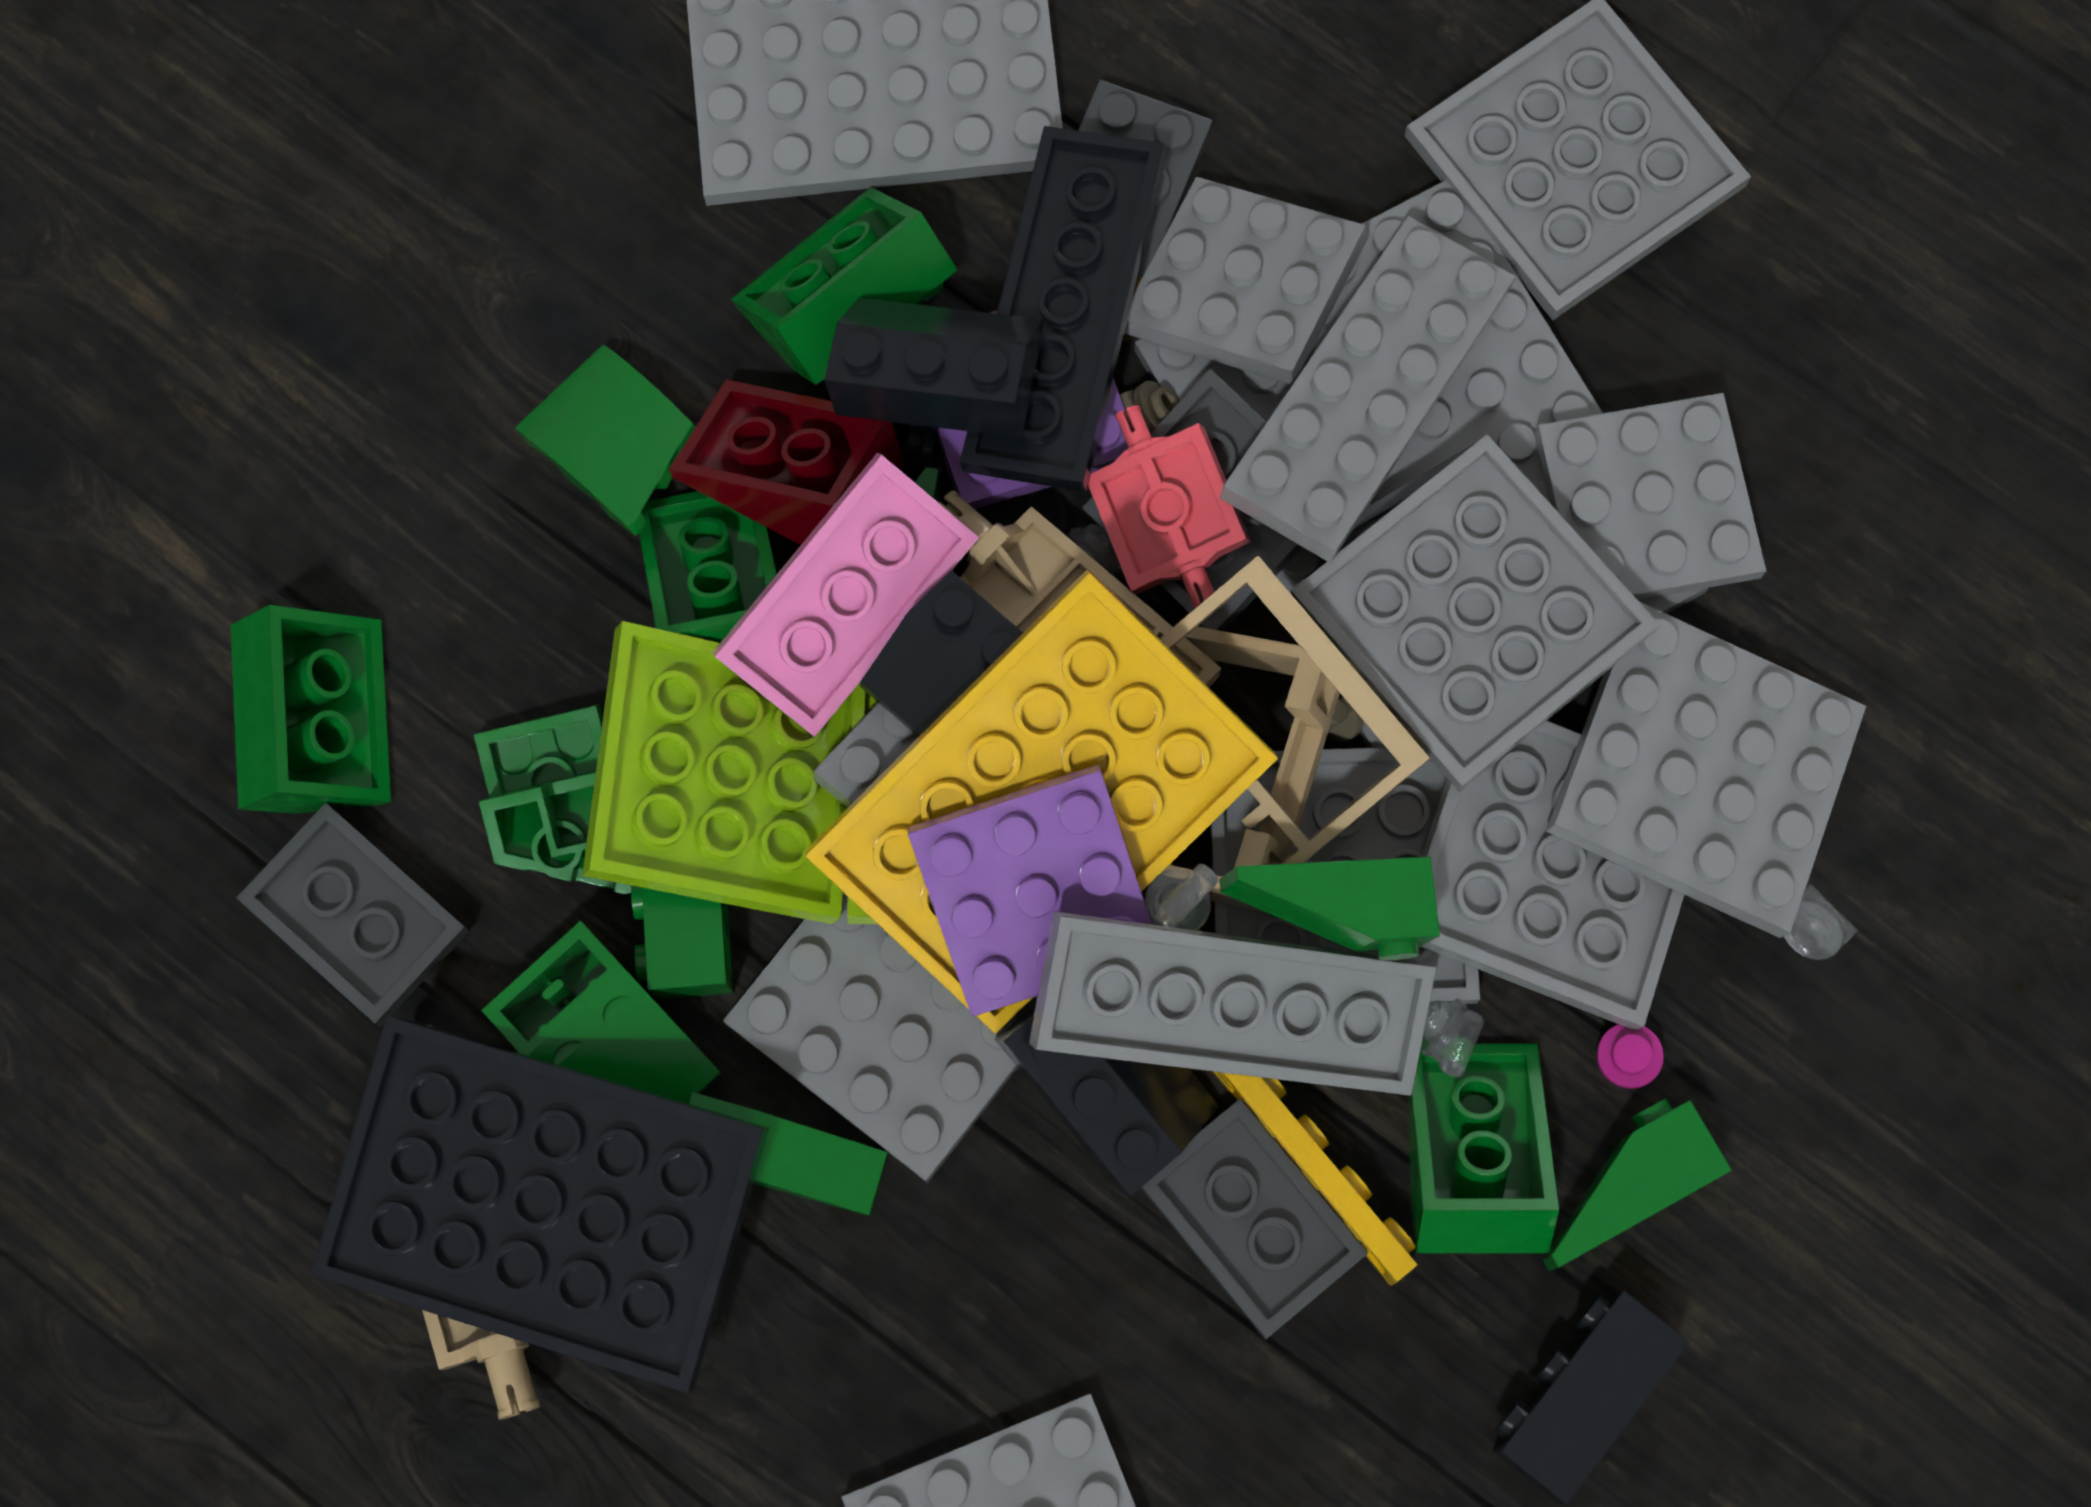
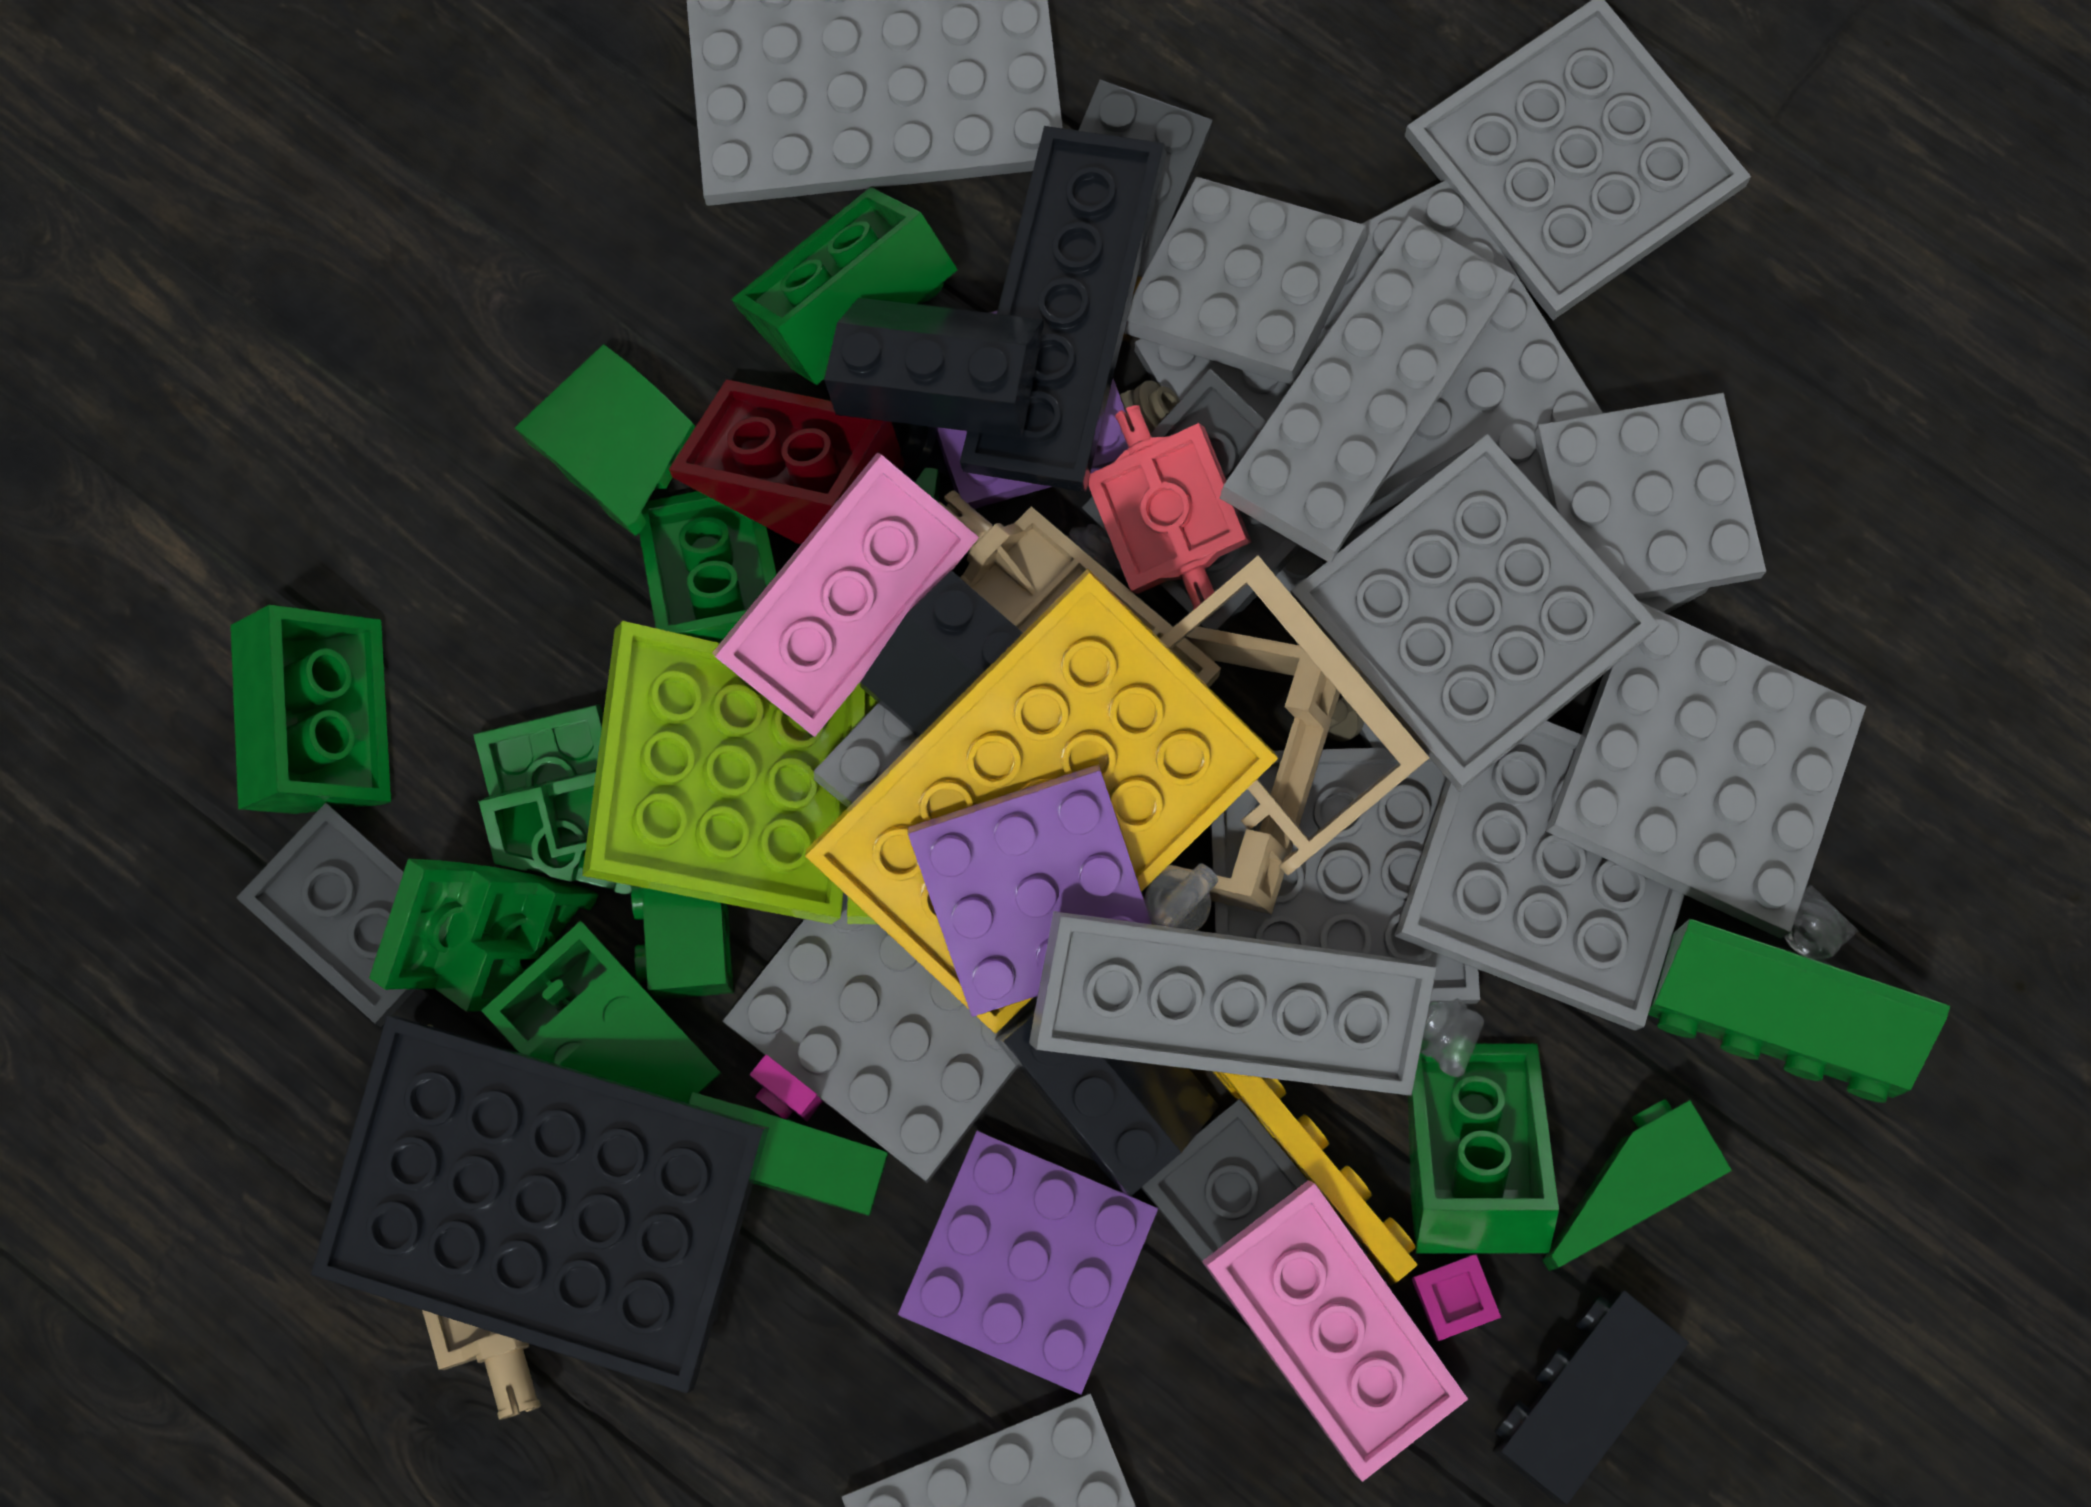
green slope [1219,857,1440,960] -> none
dark pink plate [1596,1024,1664,1089] -> none
none -> green slope [369,859,598,1012]
none -> dark pink plate [750,1054,823,1122]
none -> medium lavender plate [898,1131,1158,1395]
none -> bright pink plate [1202,1180,1468,1482]
none -> dark pink plate [1412,1254,1501,1342]
none -> green slope [1648,919,1950,1103]

